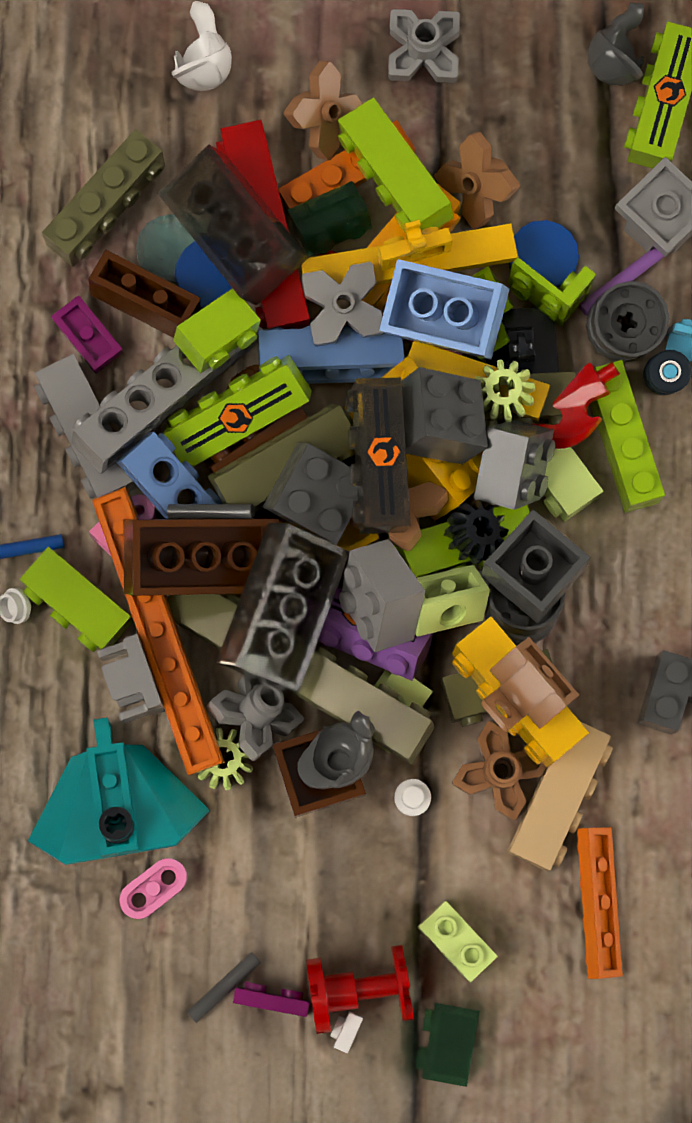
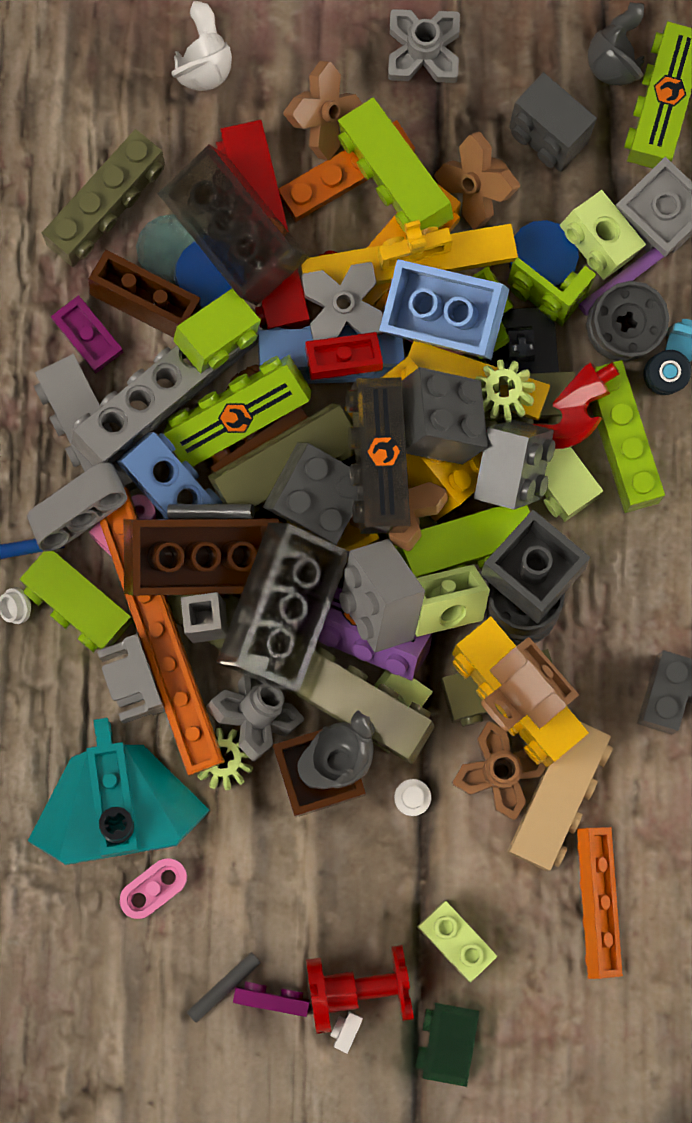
clear green brick [288,181,372,257] -> none
black gear [444,500,509,565] -> none
none -> light grey beam [27,463,127,551]
none -> light grey brick [181,592,229,643]
none -> red plate [305,332,383,380]
none -> dark grey brick [509,72,597,172]
none -> yellowish green brick [559,190,646,280]

